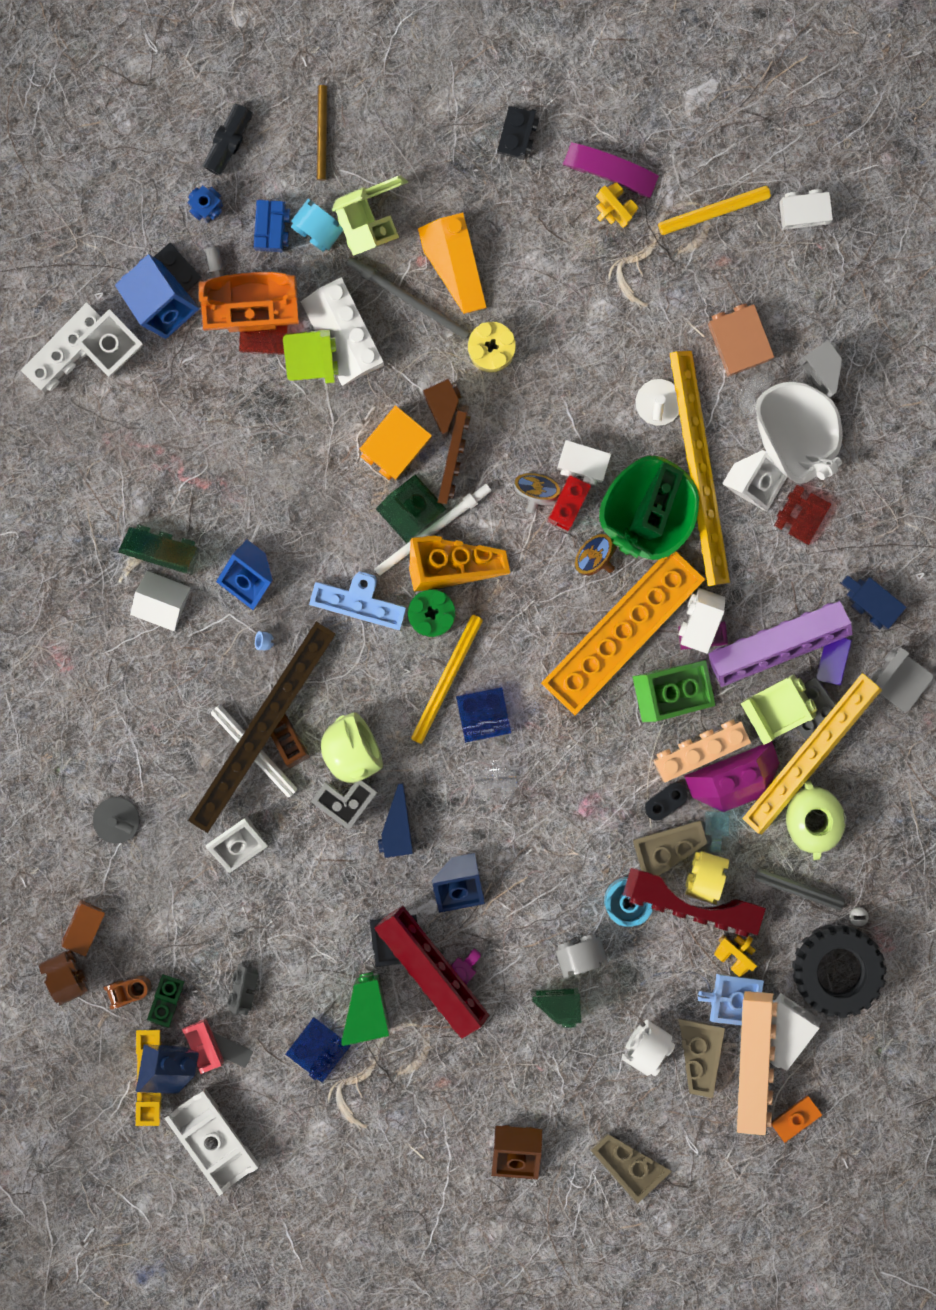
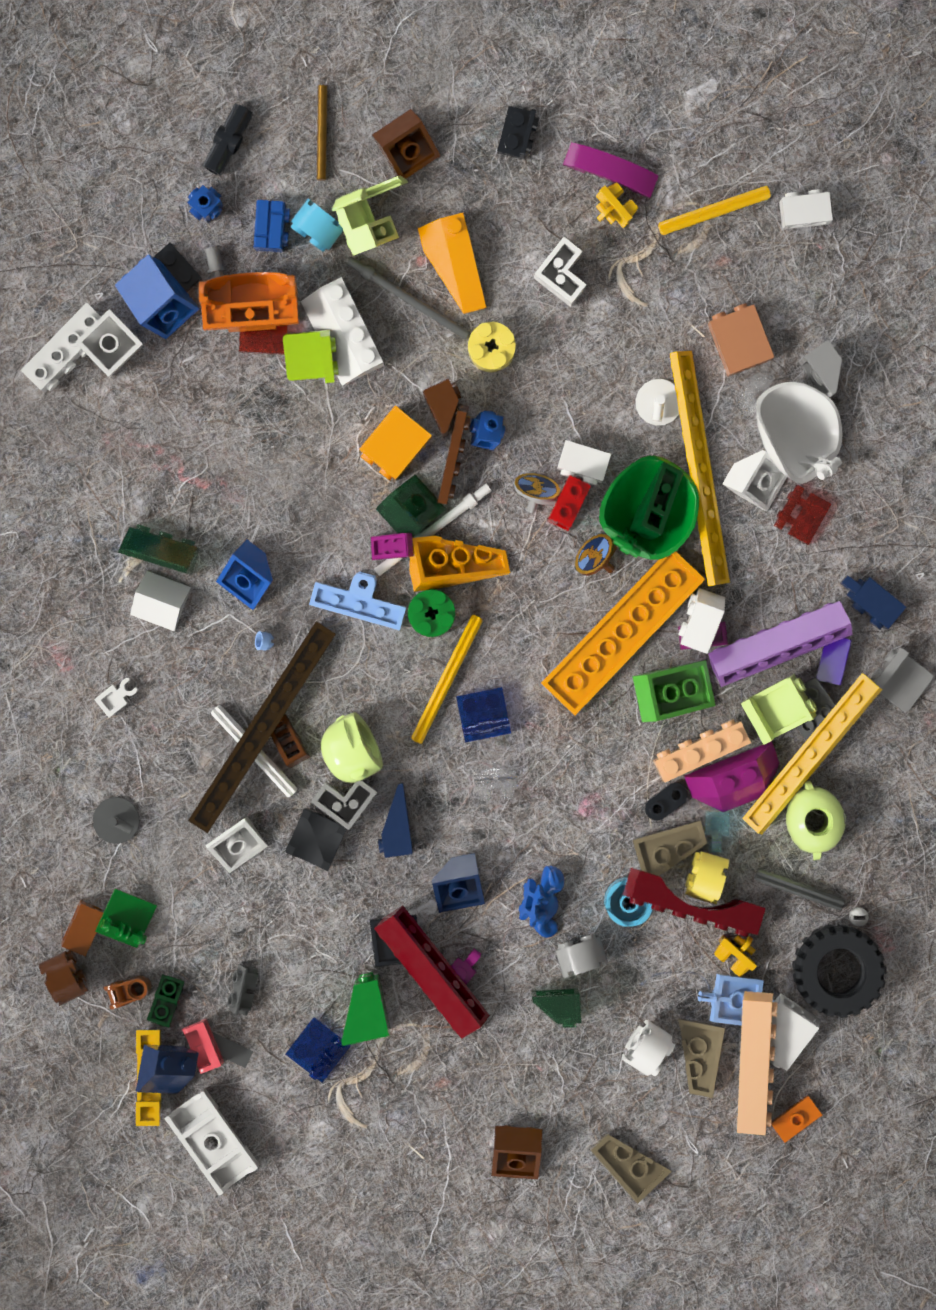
none -> white plate [94,678,139,718]
none -> green hinge [95,889,157,948]
none -> black brick [285,808,347,871]
none -> magenta plate [371,533,413,560]
none -> reddish brown slope [372,109,441,179]
none -> blue brick [470,411,505,450]
none -> blue animal [519,865,565,938]
none -> white brick [534,237,587,307]

